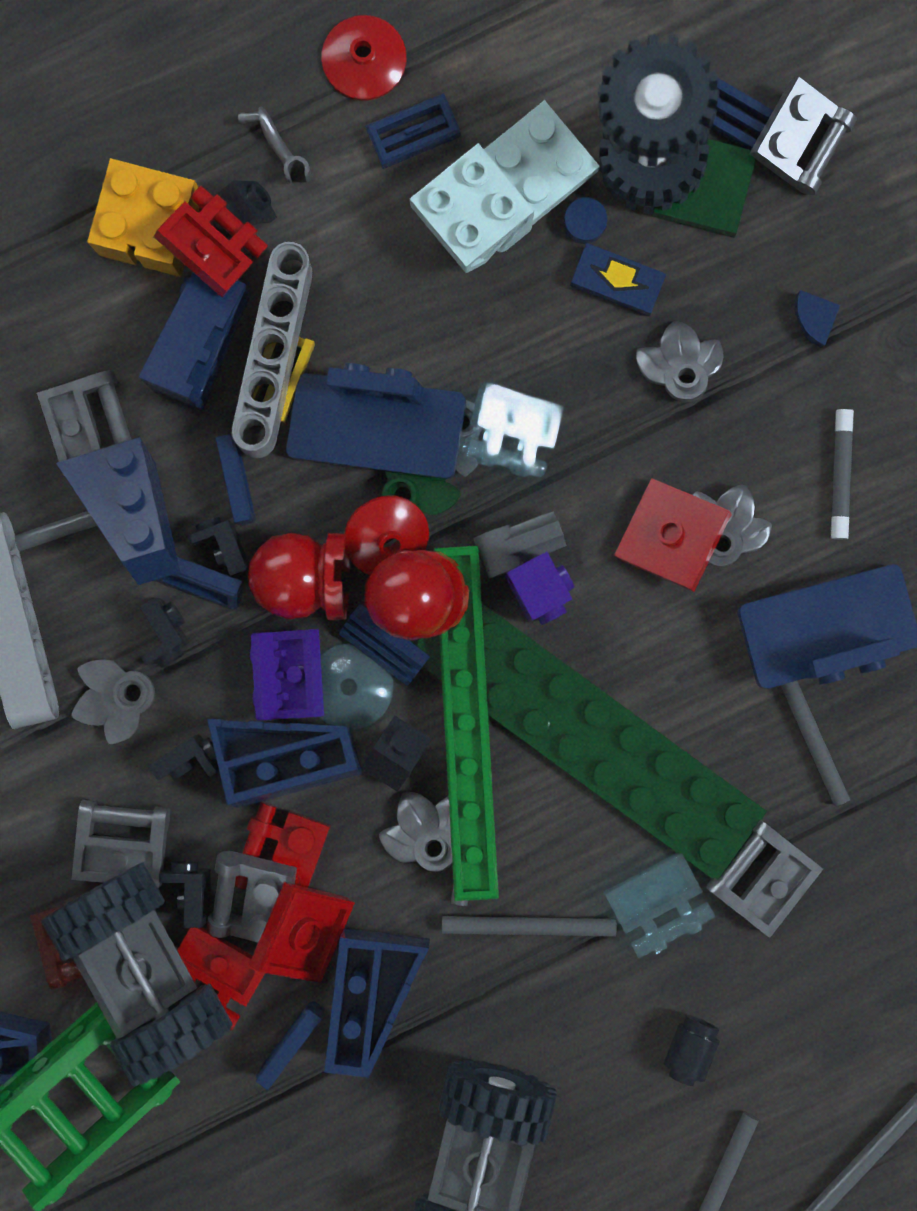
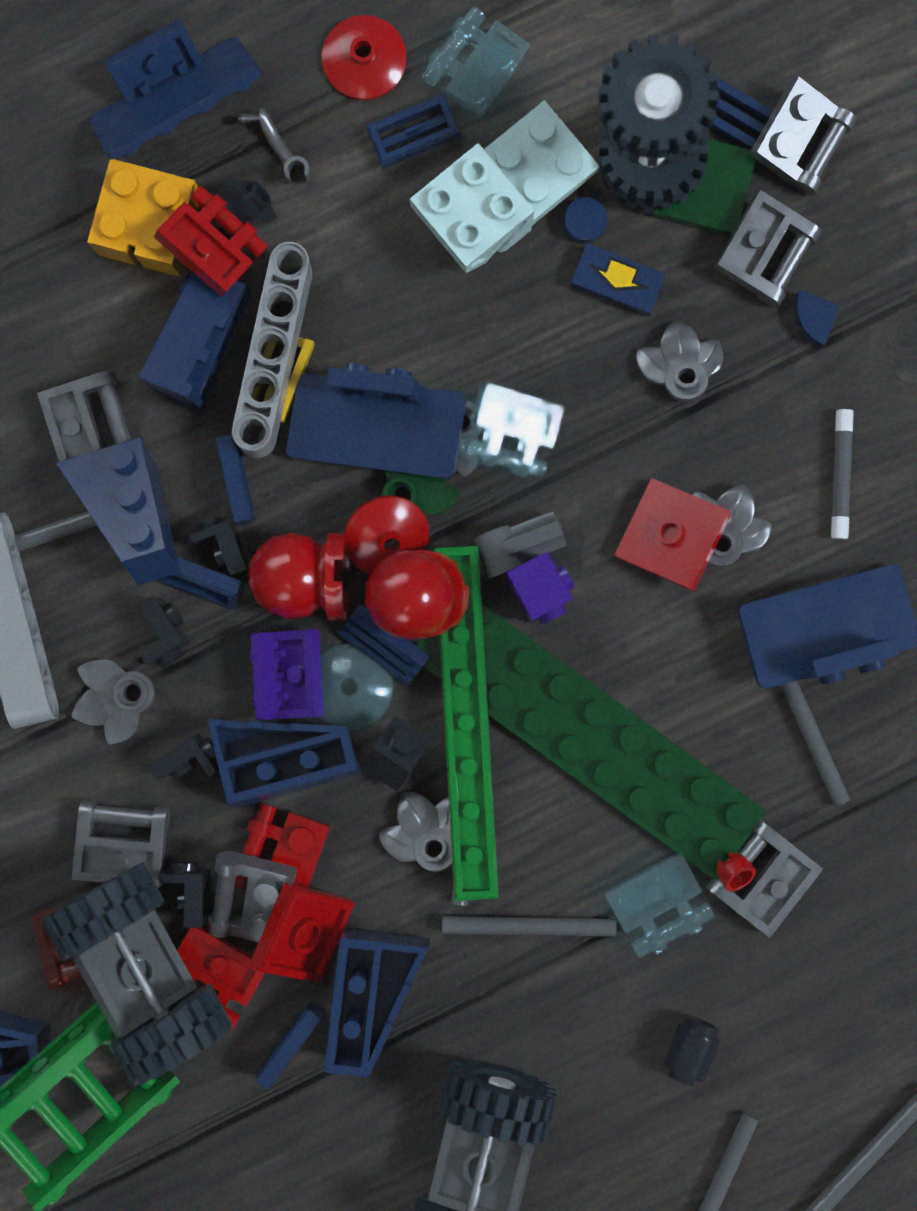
none -> dark blue bracket [89,19,261,159]
none -> clear light blue plate [422,7,531,119]
none -> flat silver plate [713,190,822,307]
none -> red hinge [716,852,756,892]

